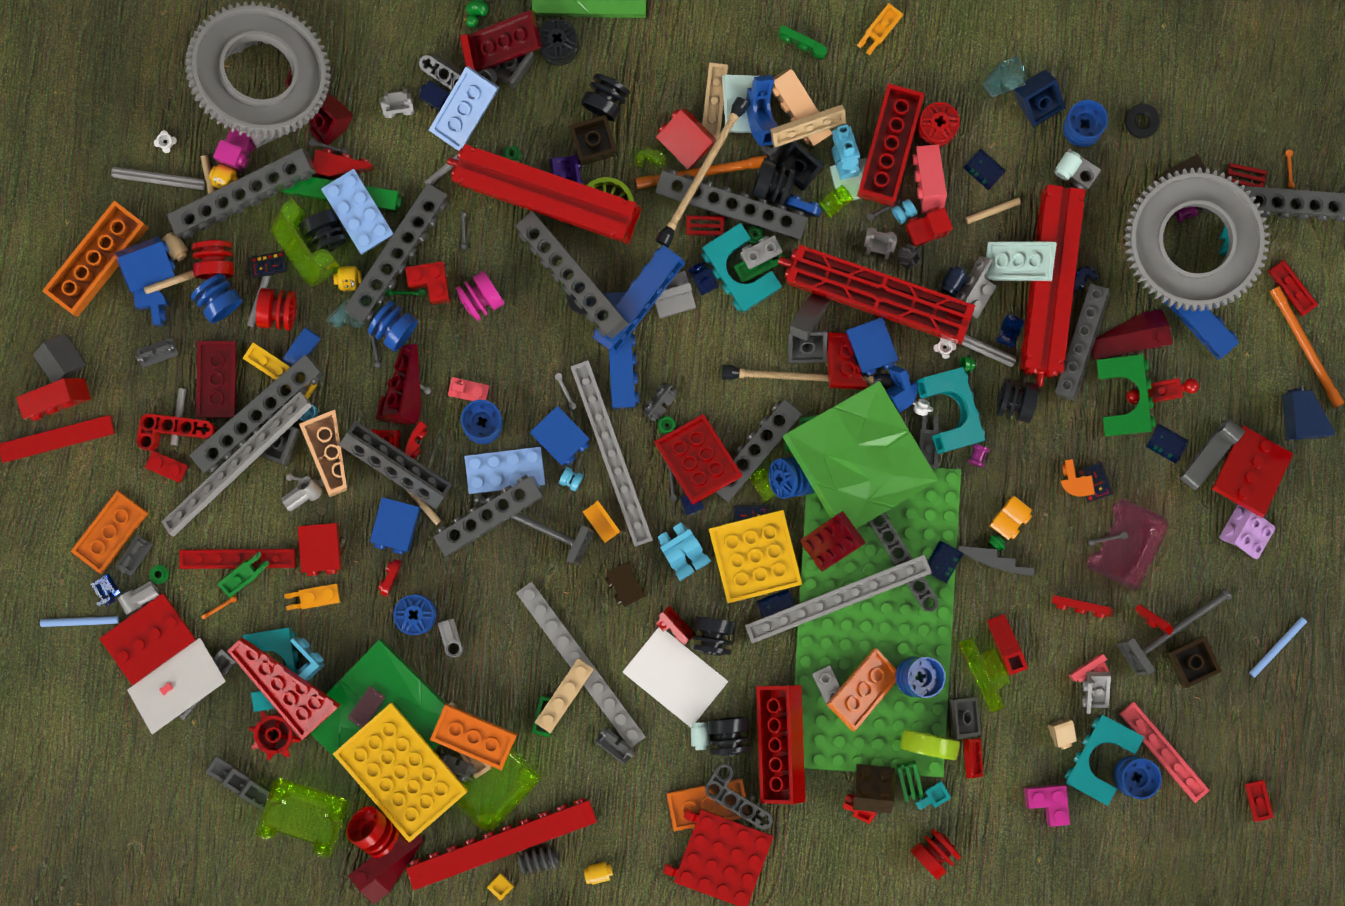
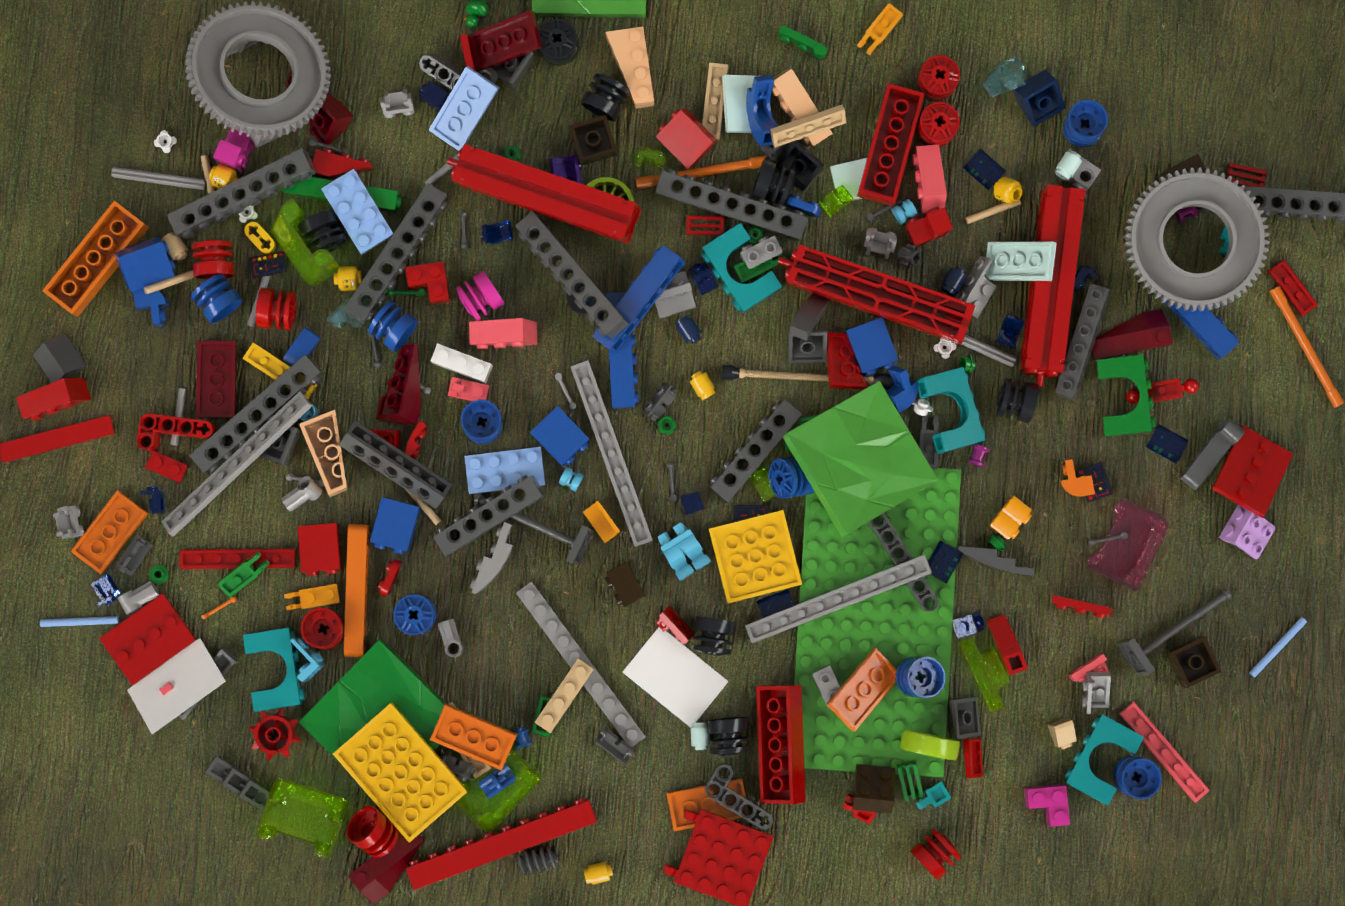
dark grey hinge [136,337,179,368] -> none
wing [228,638,341,740] -> none
clear pink tile [348,686,386,729] -> none
yellow tile [487,873,514,901] -> none
red plate [654,414,742,505] -> none
tan hose [655,97,750,248] -> none
dark red plate [800,511,866,572] -> none
medium azure hips [831,125,861,180] -> none
black tyre [1125,104,1160,138] -> none
red plate [1134,604,1173,635] -> none
red plate [1244,779,1274,822] -> none
dark blue slope [1282,387,1335,440] -> none
orange hinge [1285,150,1295,189] -> none
none -> light grey piece [53,506,84,539]
none -> clear blue bracket [141,487,165,514]
none -> white plate [239,205,258,223]
none -> yellow beam [244,222,276,254]
none -> red wheel [300,607,345,650]
none -> orange beam [344,524,369,657]
none -> white brick [431,343,493,384]
none -> coral wedge [469,318,537,349]
none -> light grey slope [470,522,513,594]
none -> blue hips [478,763,518,799]
none -> clear blue bracket [481,221,513,245]
none -> blue brick [513,727,533,750]
none -> light nougat wedge [606,27,654,109]
none -> dark blue brick [675,315,702,344]
none -> yellow brick [689,371,716,400]
none -> red wheel [917,55,960,102]
none -> clear blue bracket [952,611,984,639]
none -> yellow head [994,177,1023,204]

